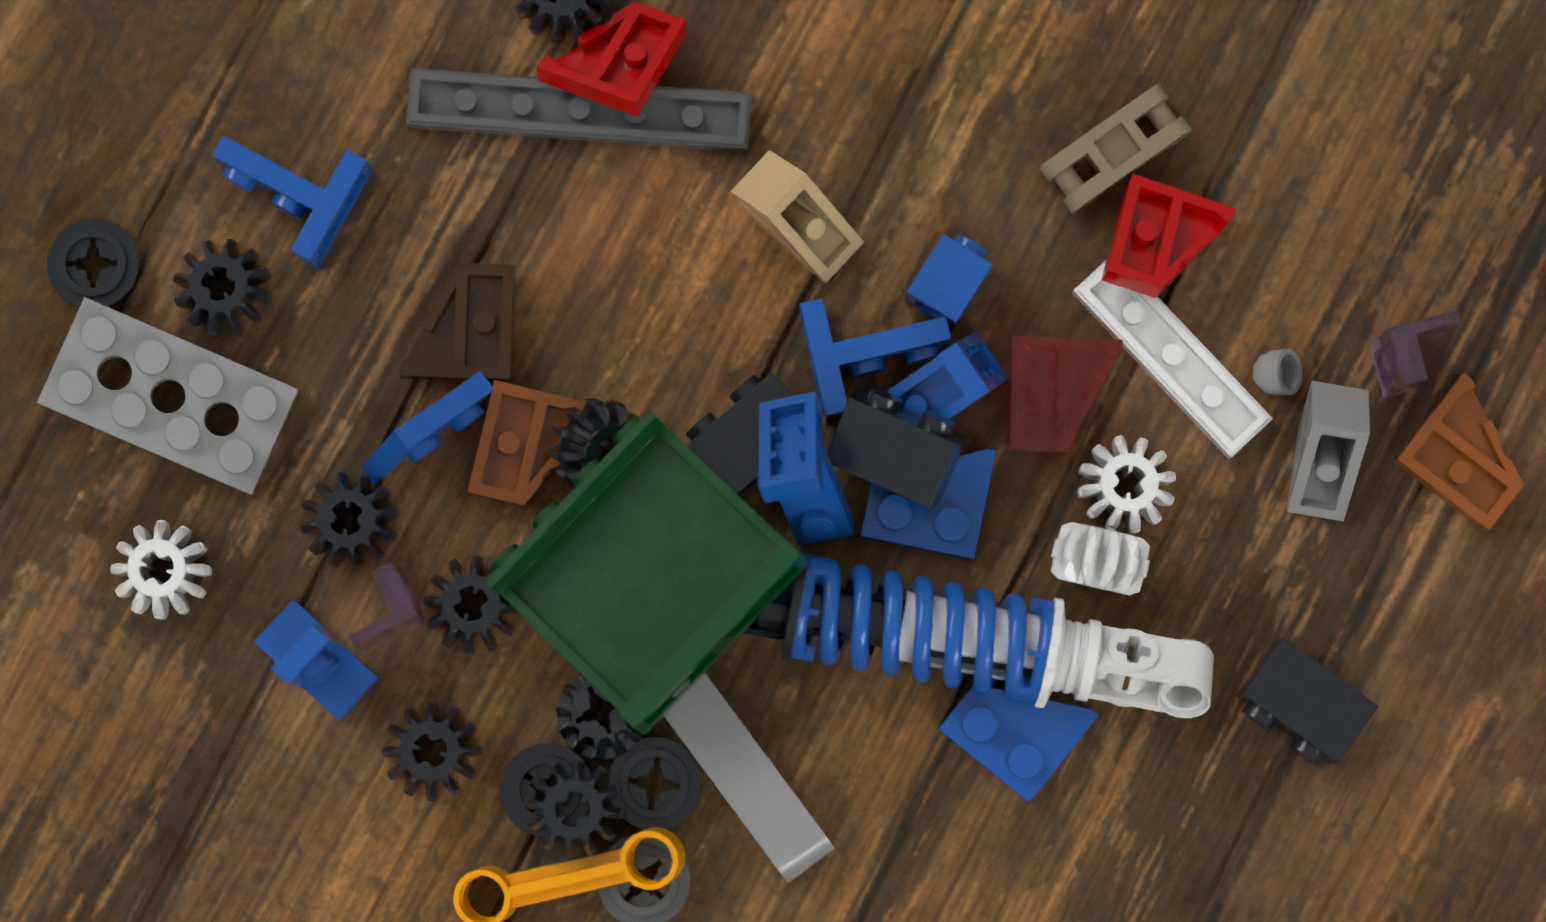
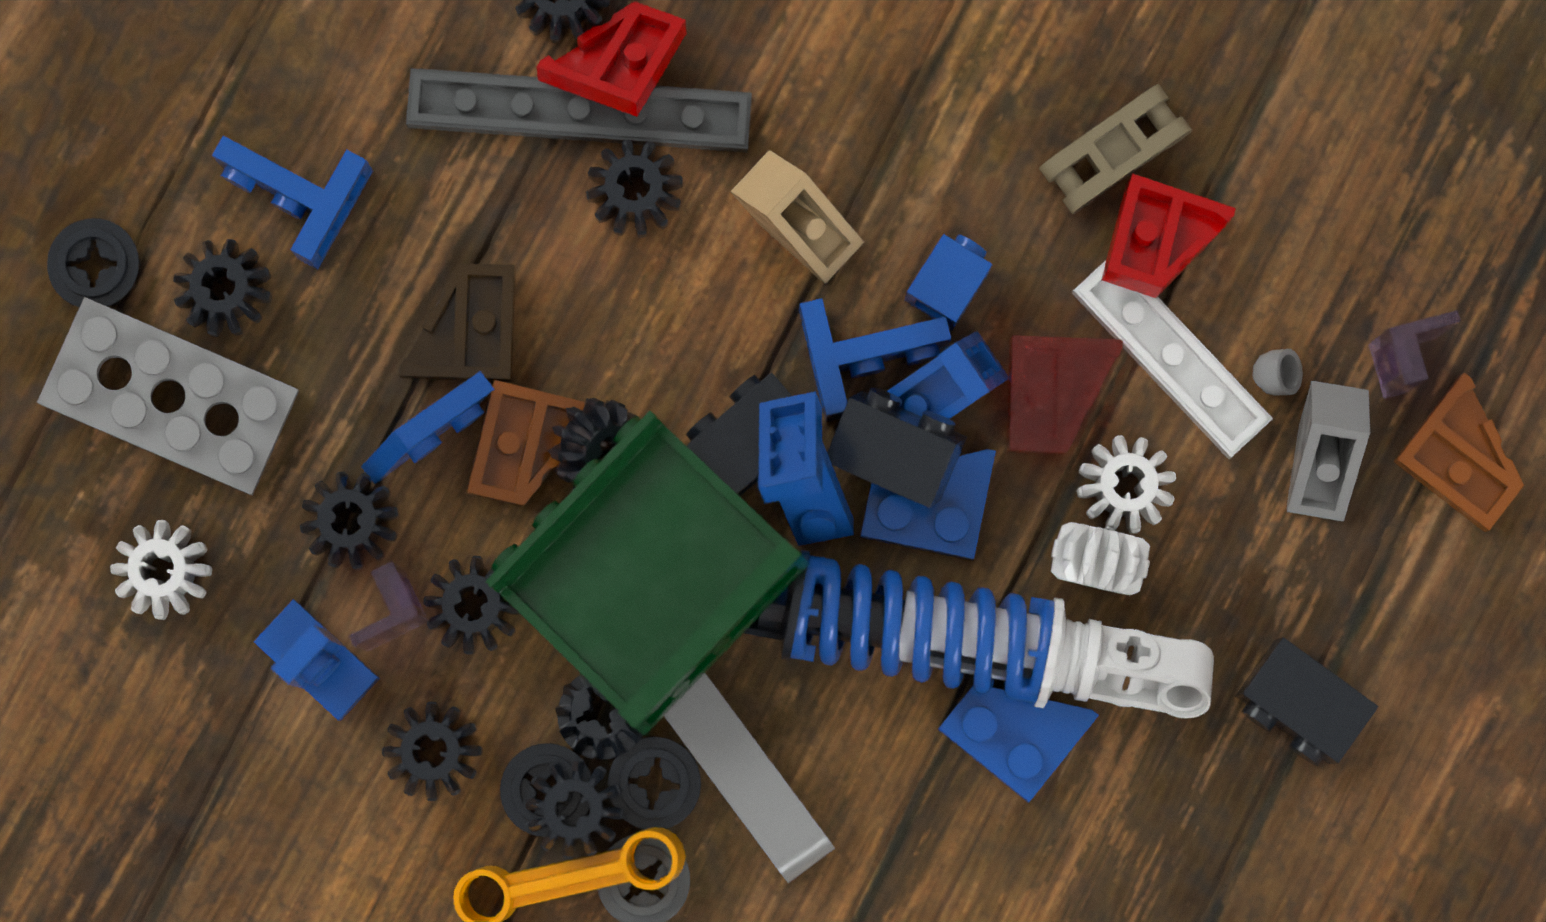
none -> black gear [586,140,683,238]

